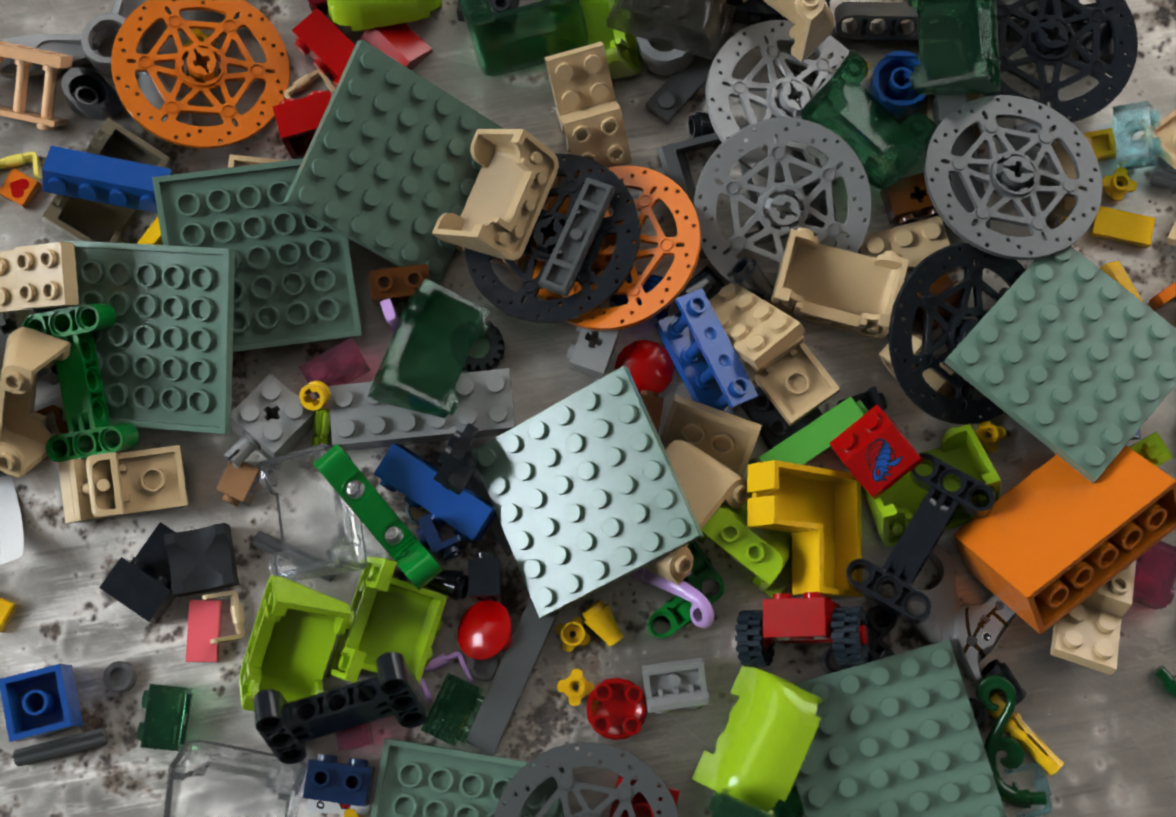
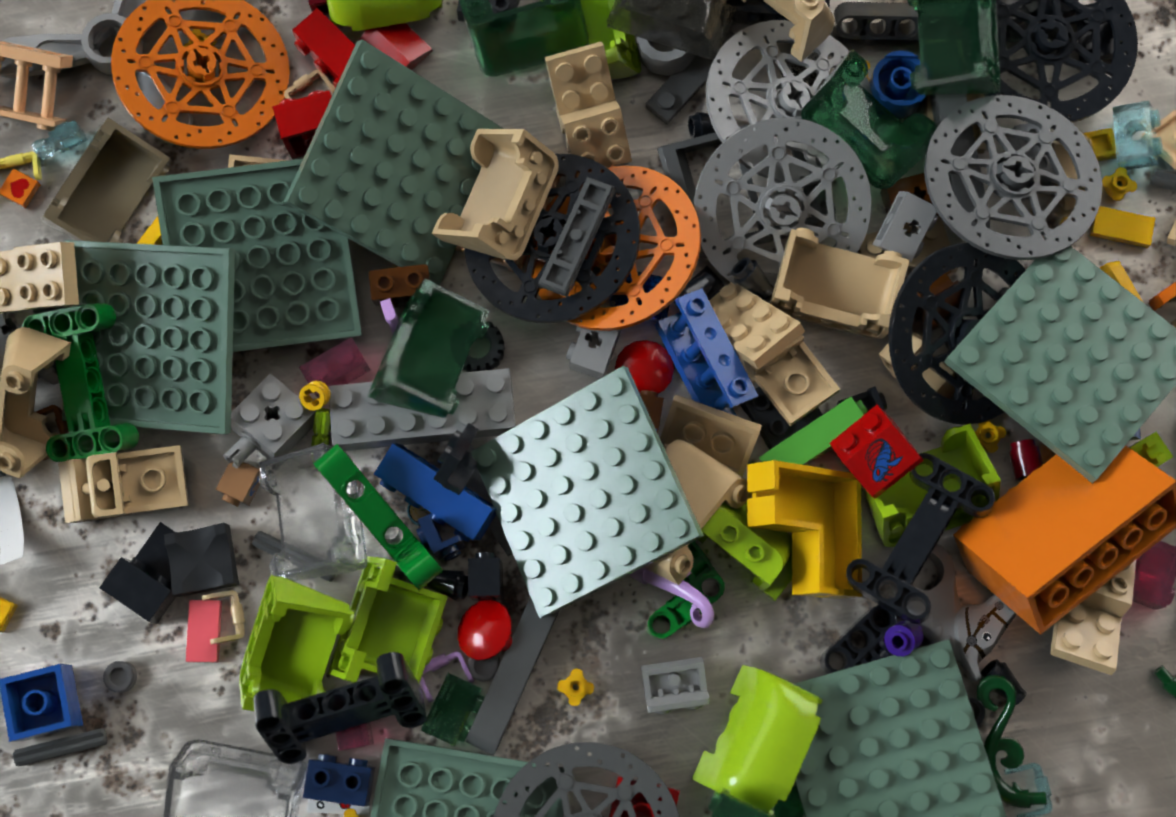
blue brick [42,146,172,213] -> none
black piece [61,67,124,120] -> none
clear green brick [137,684,193,751] -> none
yellow plate [555,617,590,652] -> none
yellow cone [581,599,624,647] -> none
red dish [586,677,647,740] -> none
brick [735,592,870,667] -> none
yellow pin [985,692,1064,776] -> none
none -> clear light blue plate [31,120,88,161]
none -> light grey brick [872,191,938,262]
none -> dark purple brick [884,620,924,656]
none -> dark red brick [1009,439,1043,481]

